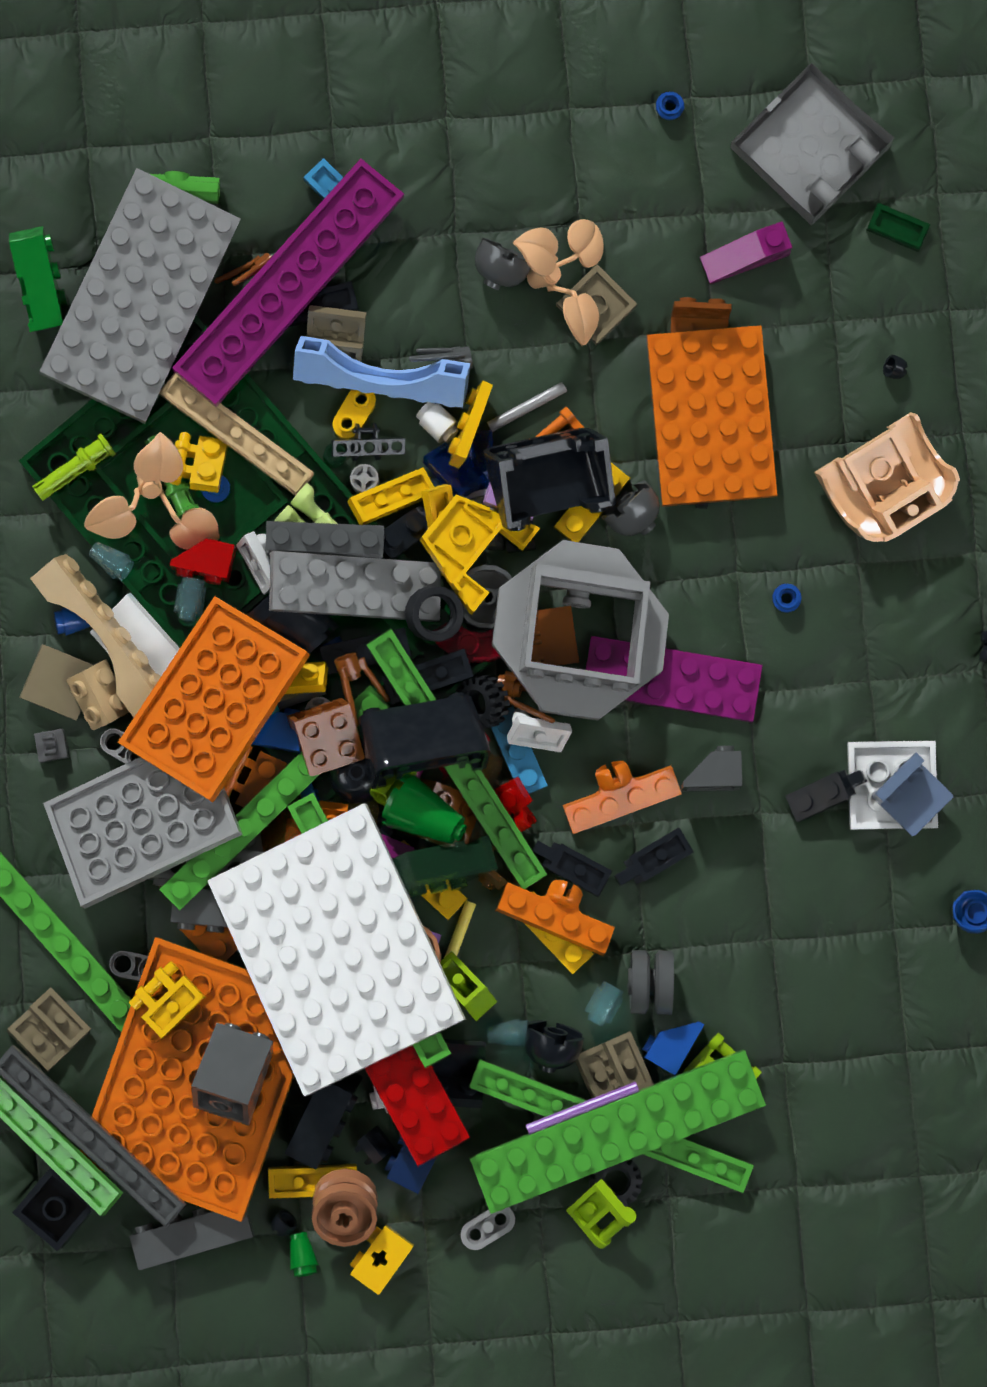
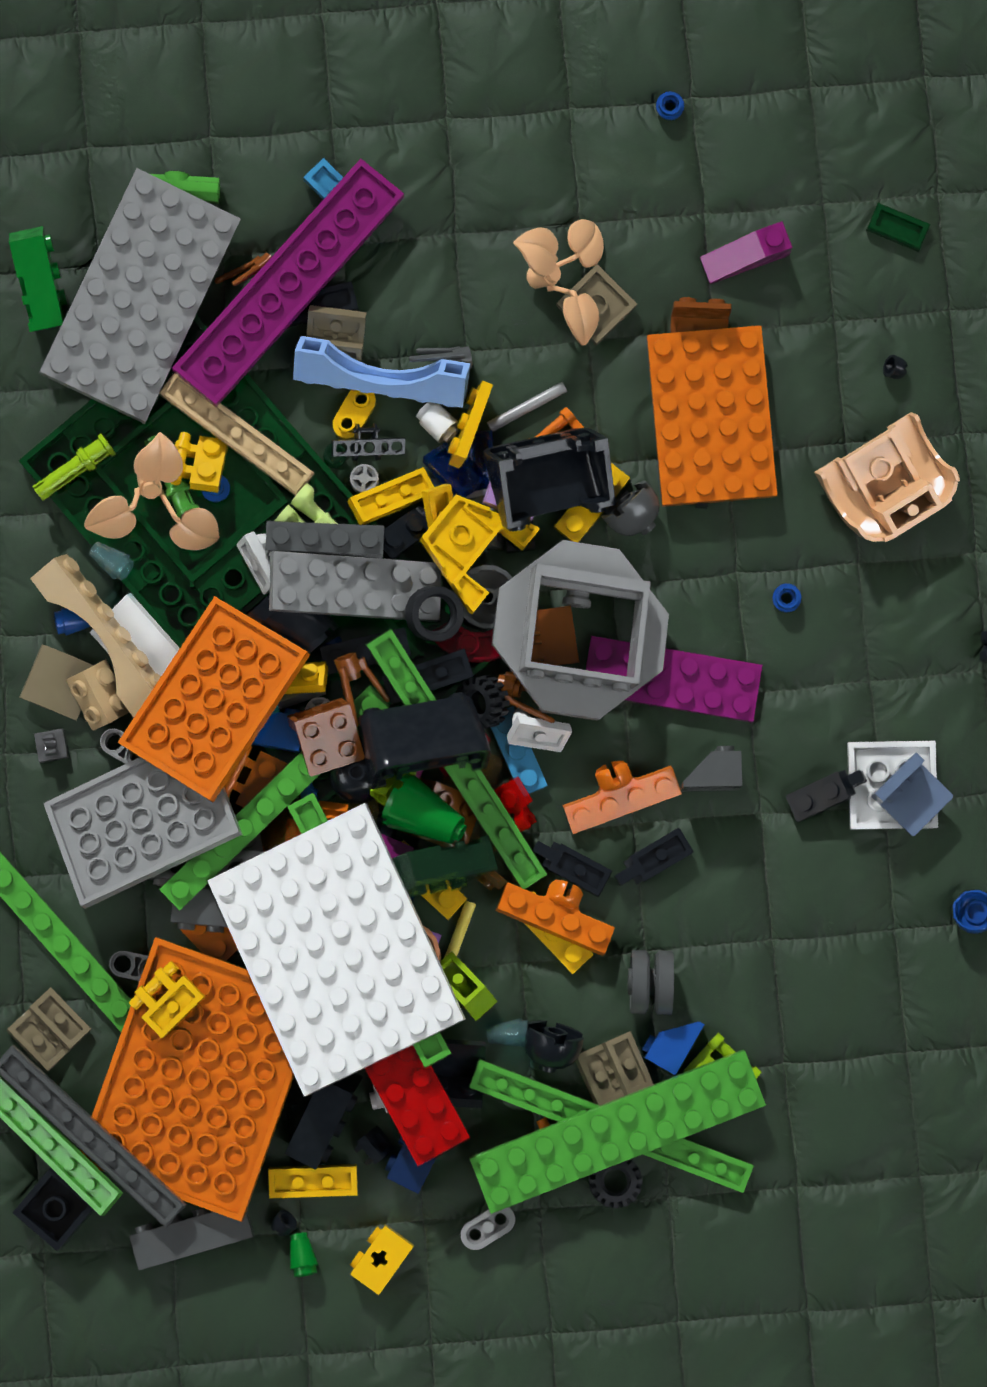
red slope [170,538,237,585] -> none
clear light blue brick [173,577,206,621] -> none
dark grey slope [191,1023,273,1126] -> none
nougat wheel [312,1169,378,1247] -> none
dark grey cylinder [475,238,531,290] -> none
medium lavender bar [526,1081,640,1135] -> none
lime plate [566,1179,636,1249] -> none
clear light blue brick [585,981,624,1027] -> none
light grey piece [730,63,894,226] -> none

